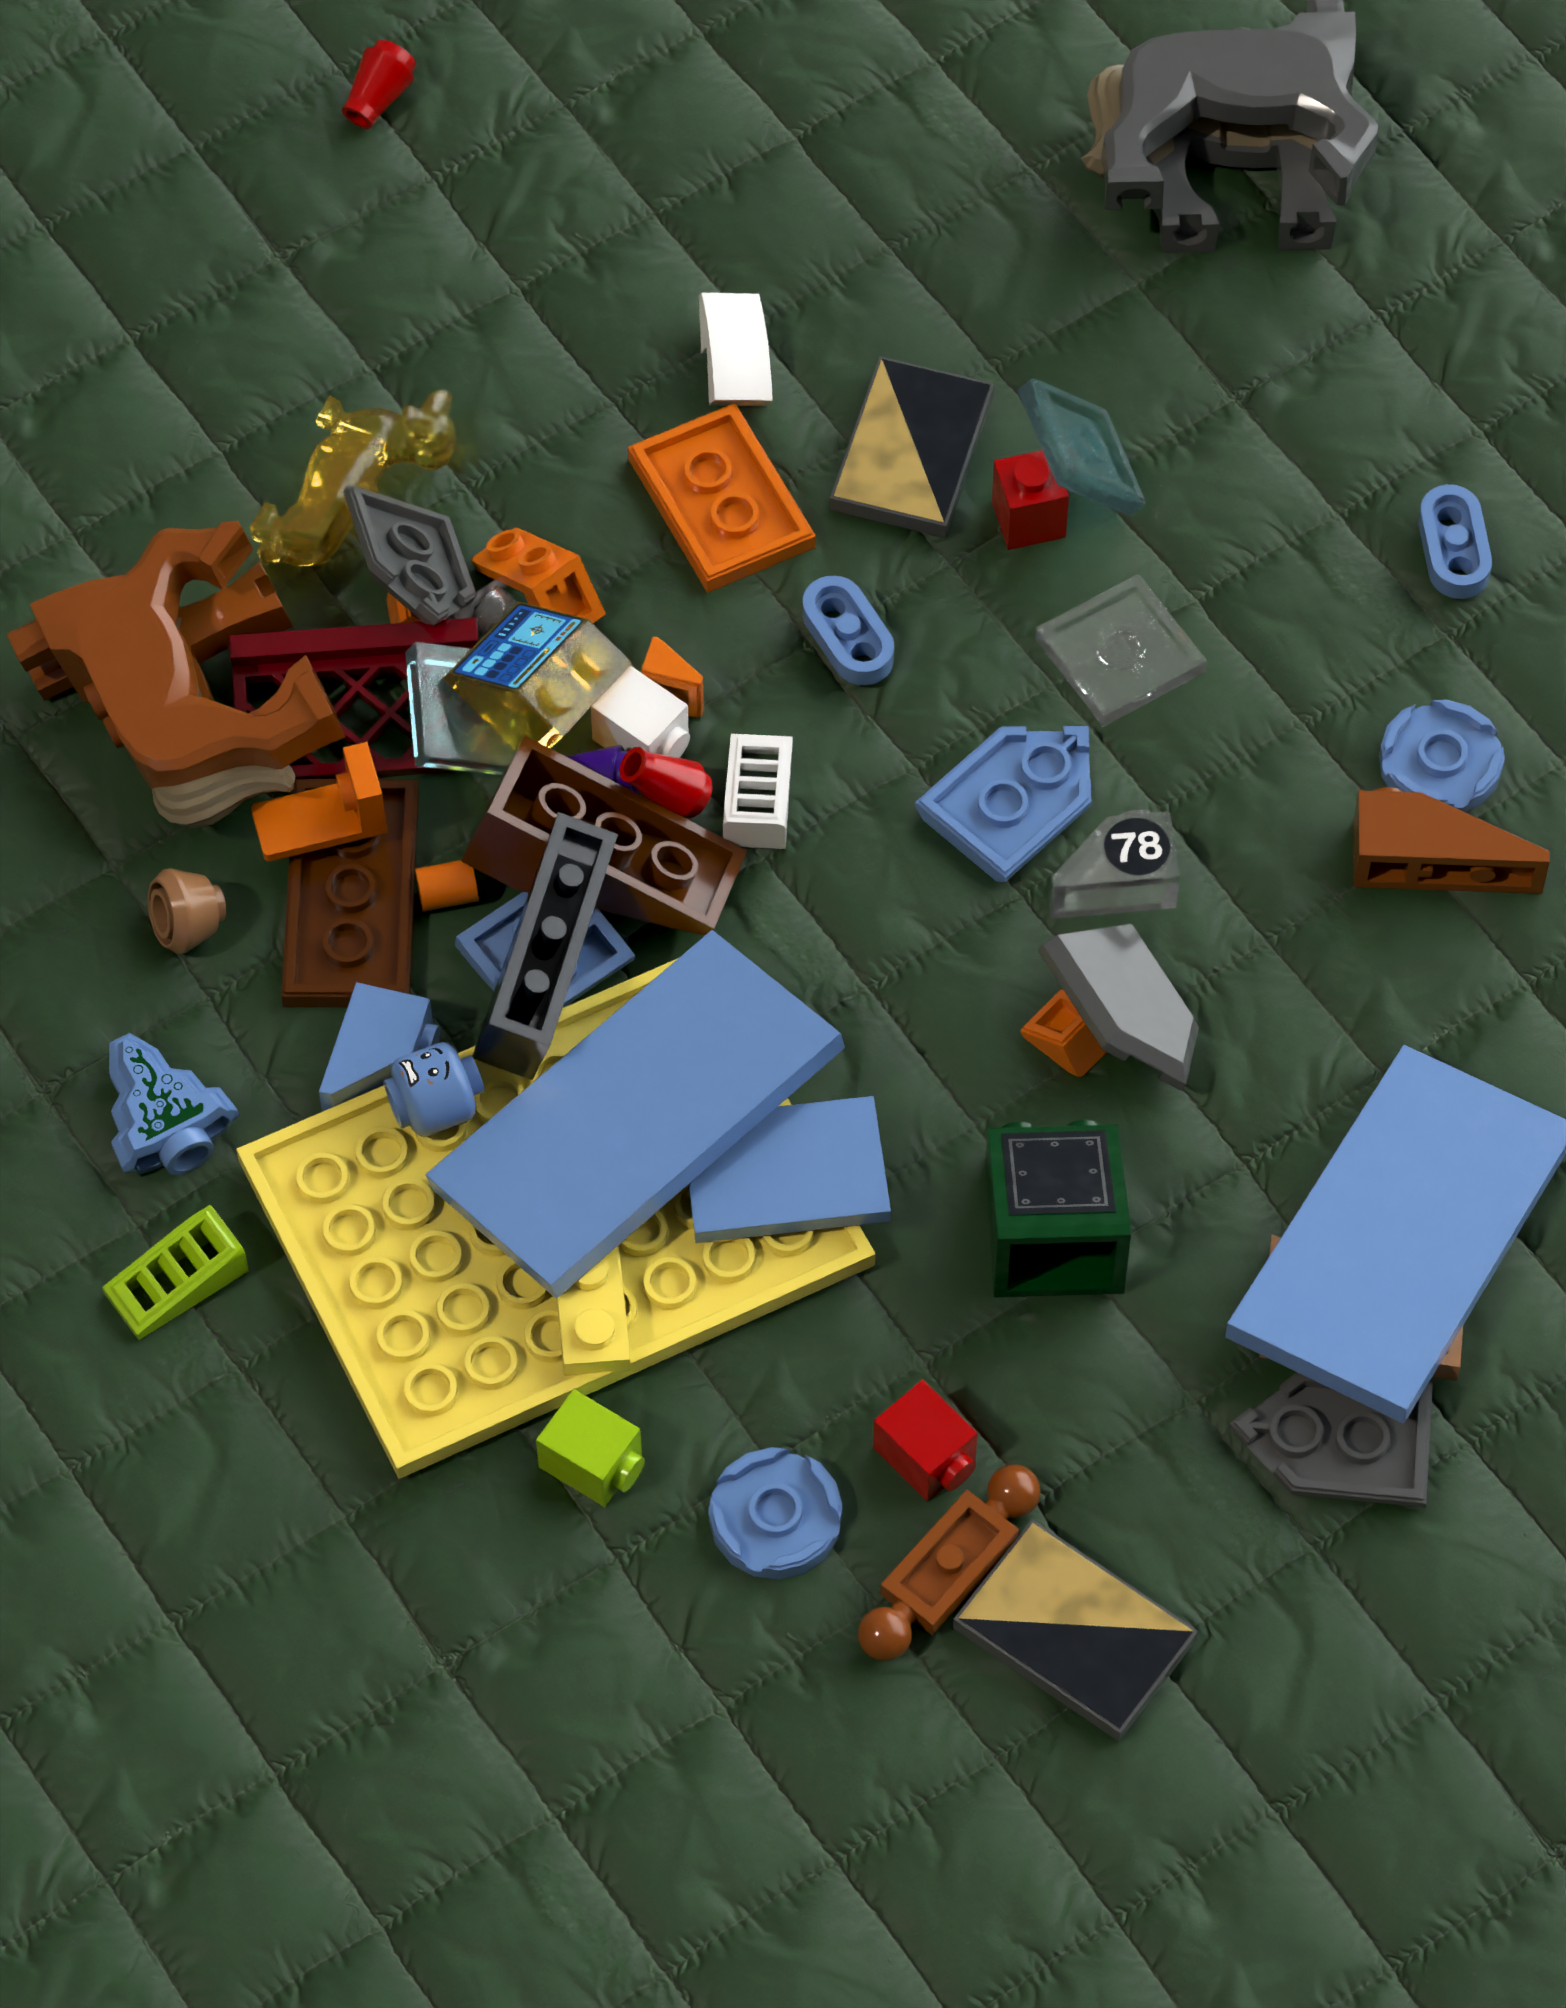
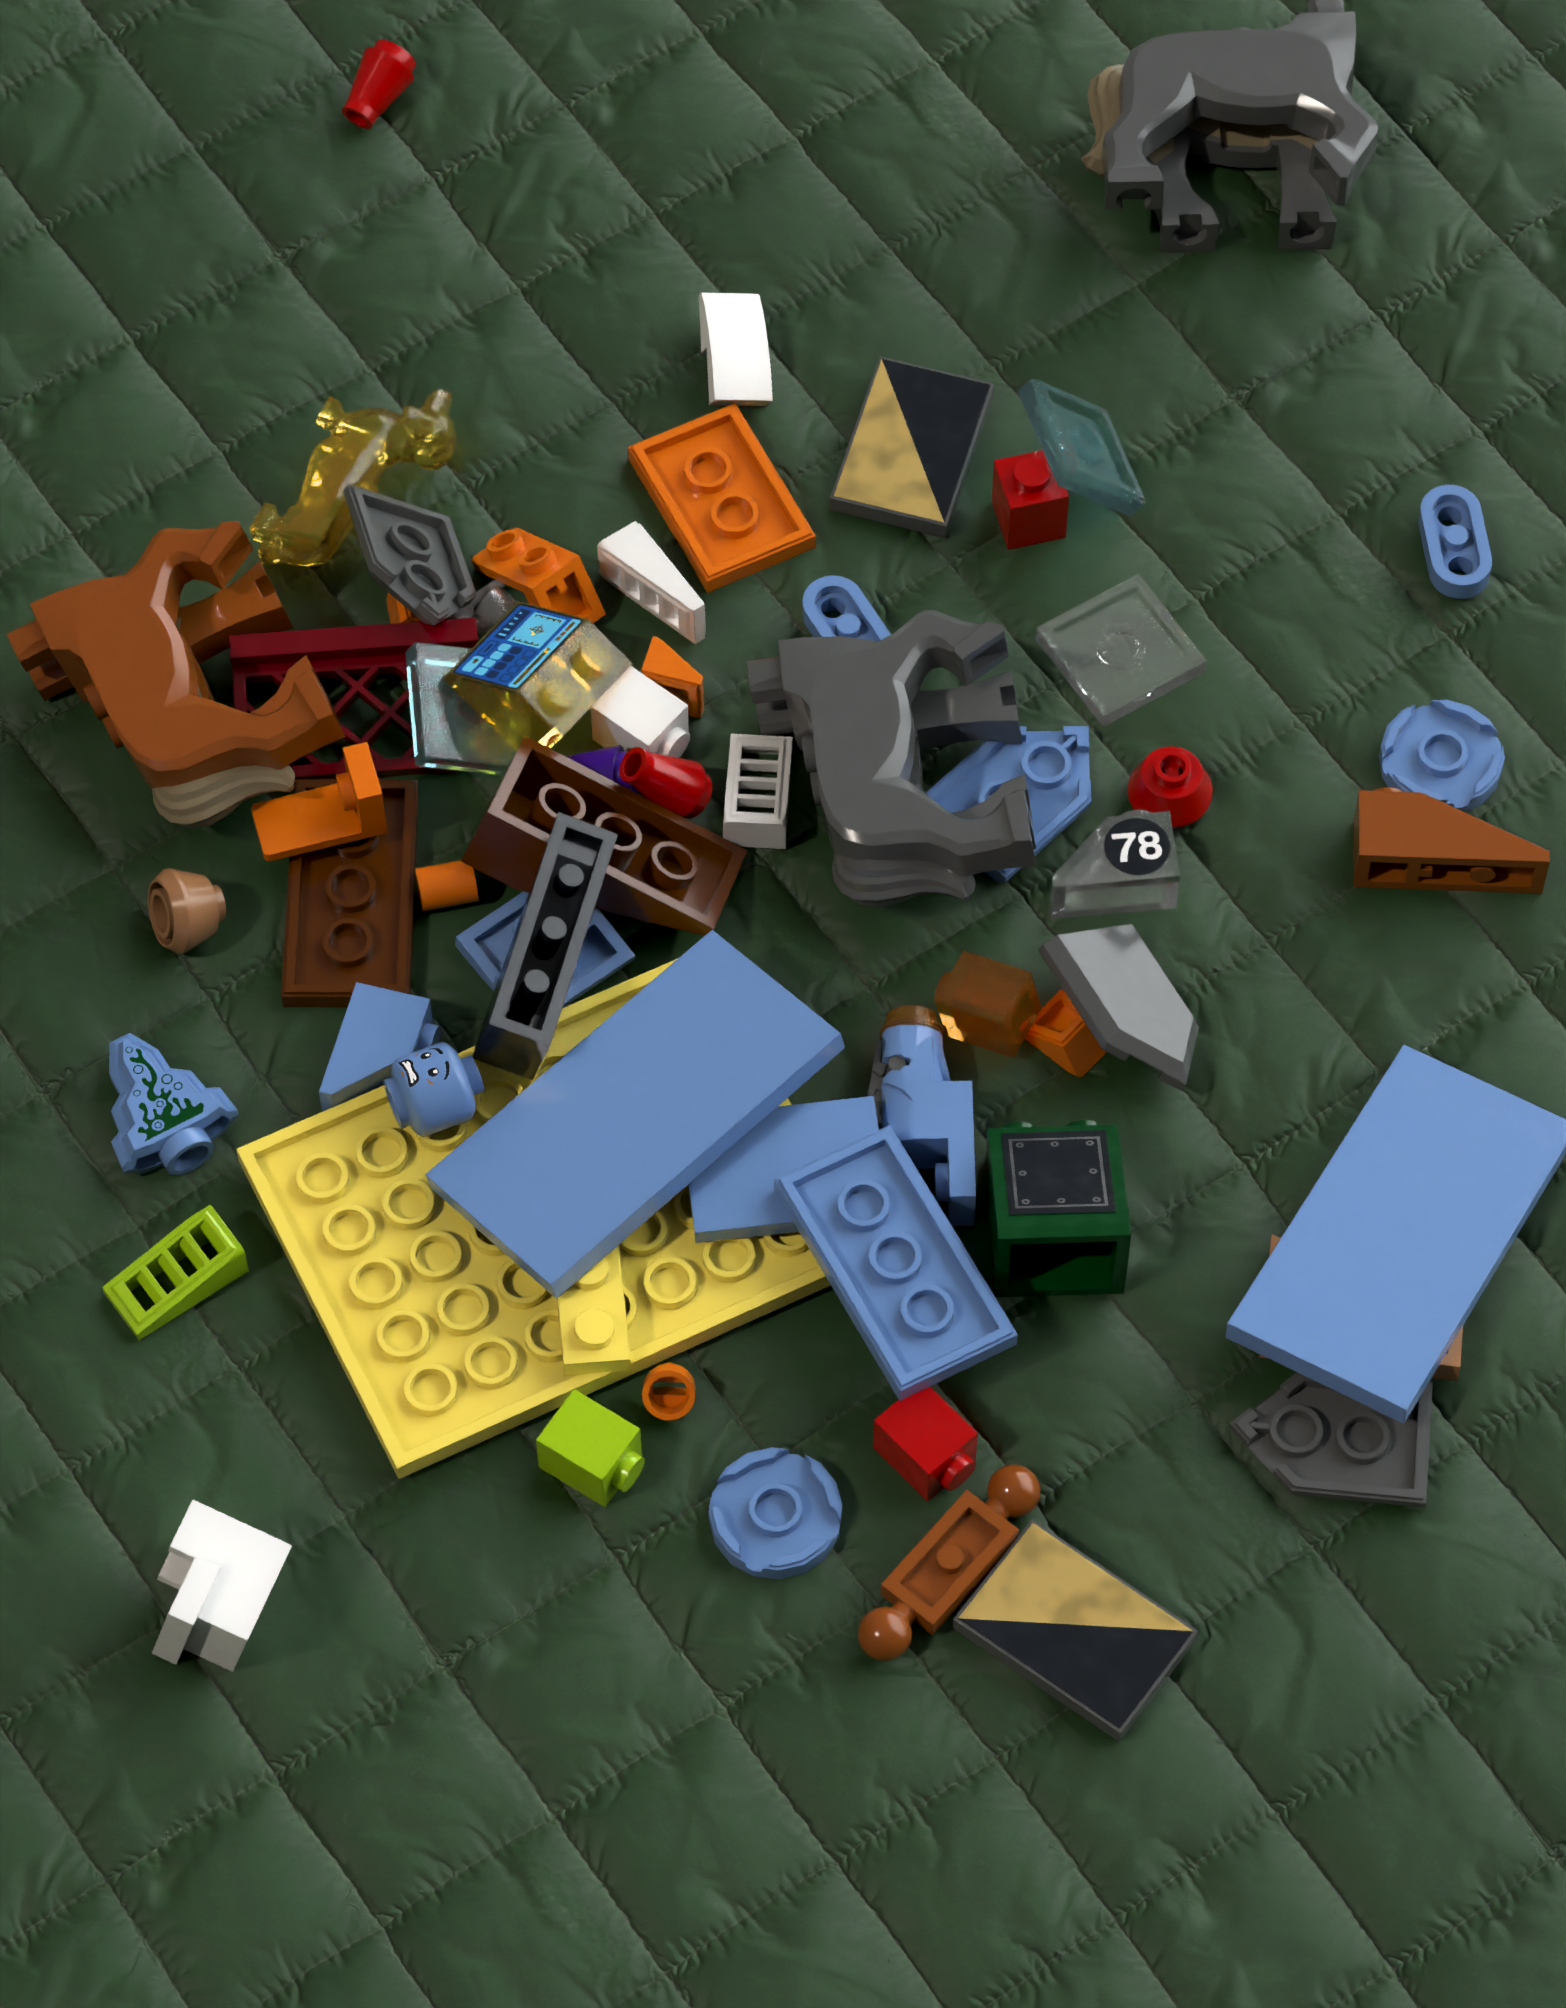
none -> white plate [152,1499,292,1672]
none -> white slope [597,521,706,644]
none -> orange hinge [642,1362,696,1421]
none -> dark grey piece [747,610,1036,908]
none -> medium blue tile [774,1125,1018,1401]
none -> medium blue plate [867,1005,976,1226]
none -> clear orange brick [934,951,1042,1058]
none -> red cone [1127,746,1213,828]

